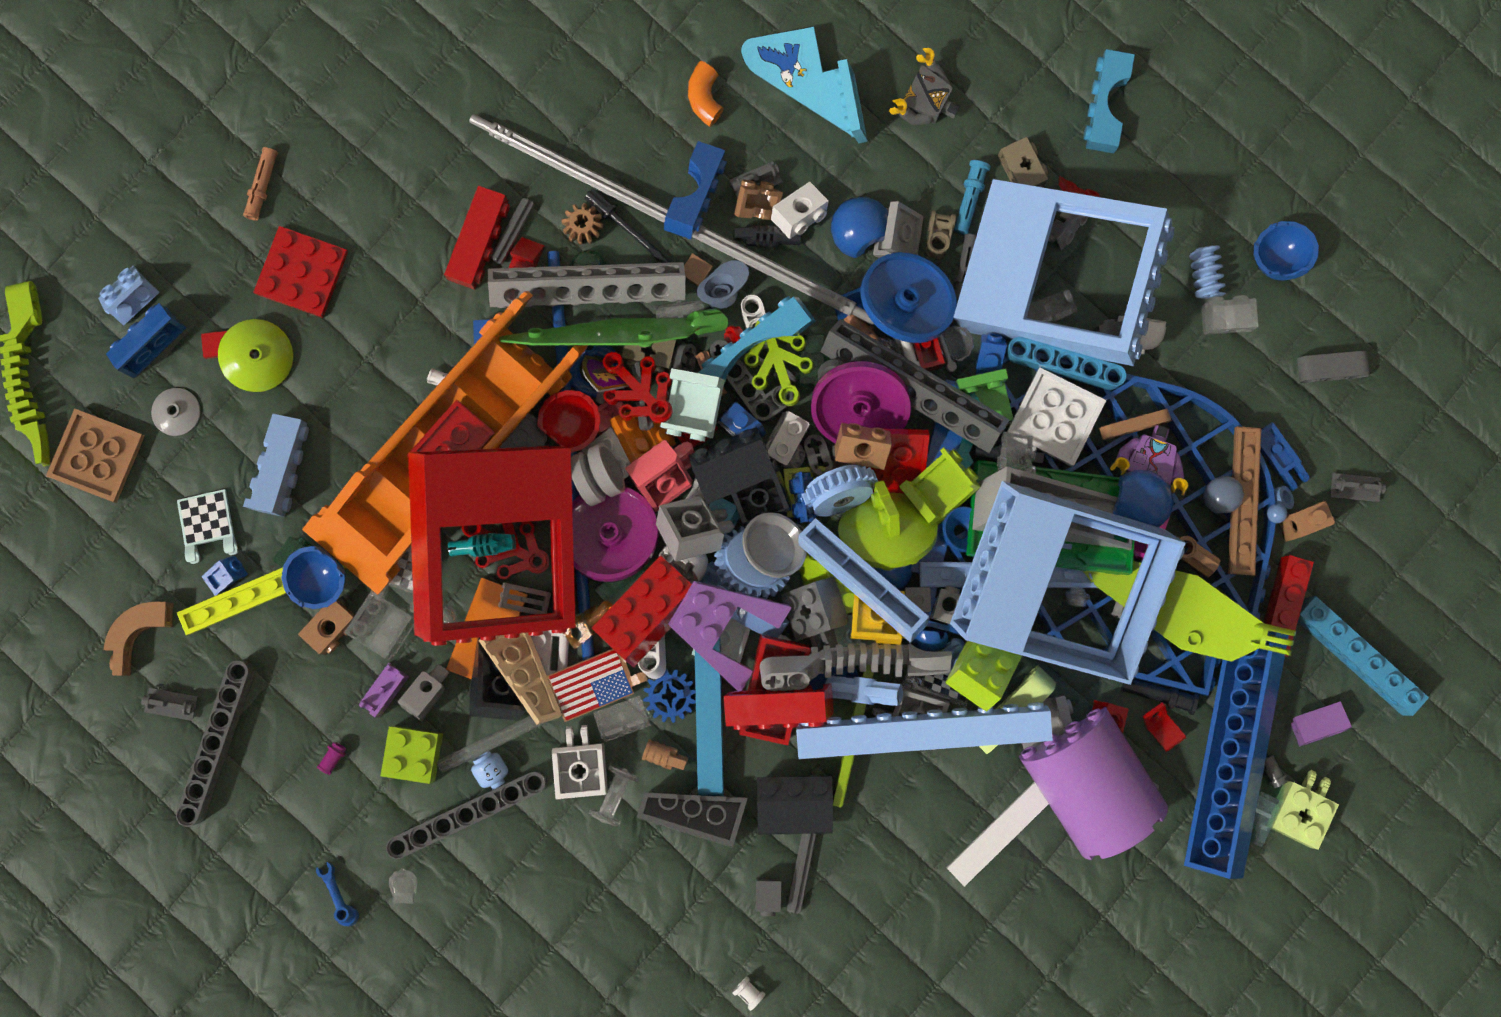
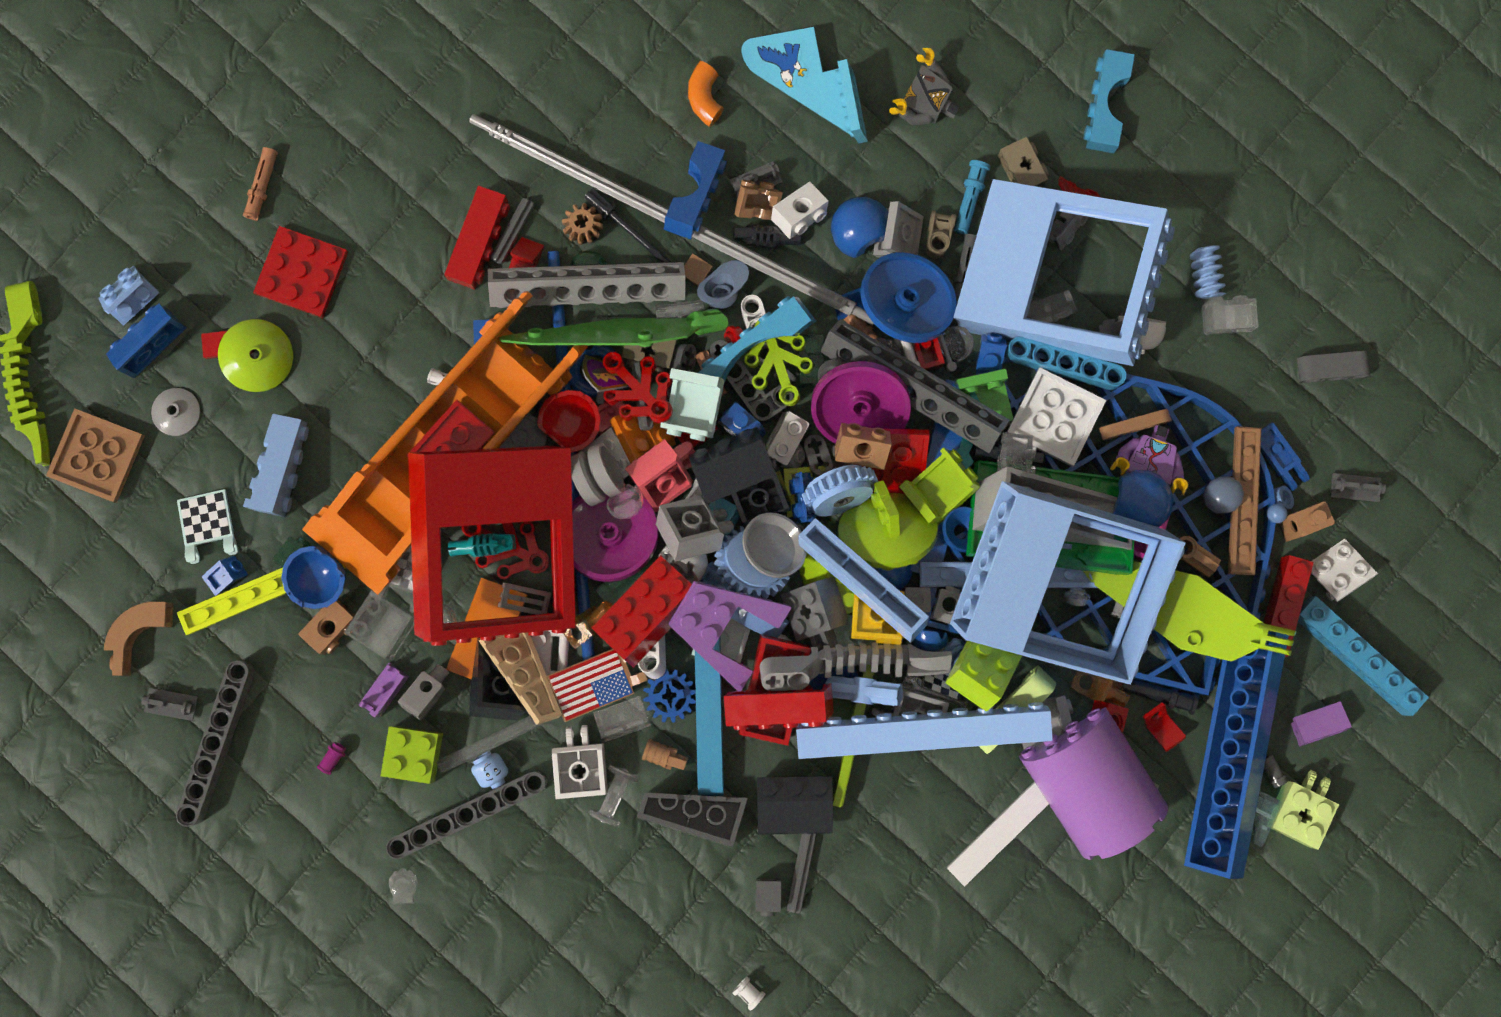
blue brick [316,862,359,927] -> none
blue cylinder [1254,221,1319,280] -> none
none -> clear hair [607,484,644,519]
none -> clear orange bracket [1070,670,1130,707]
none -> white hinge [1311,539,1378,602]

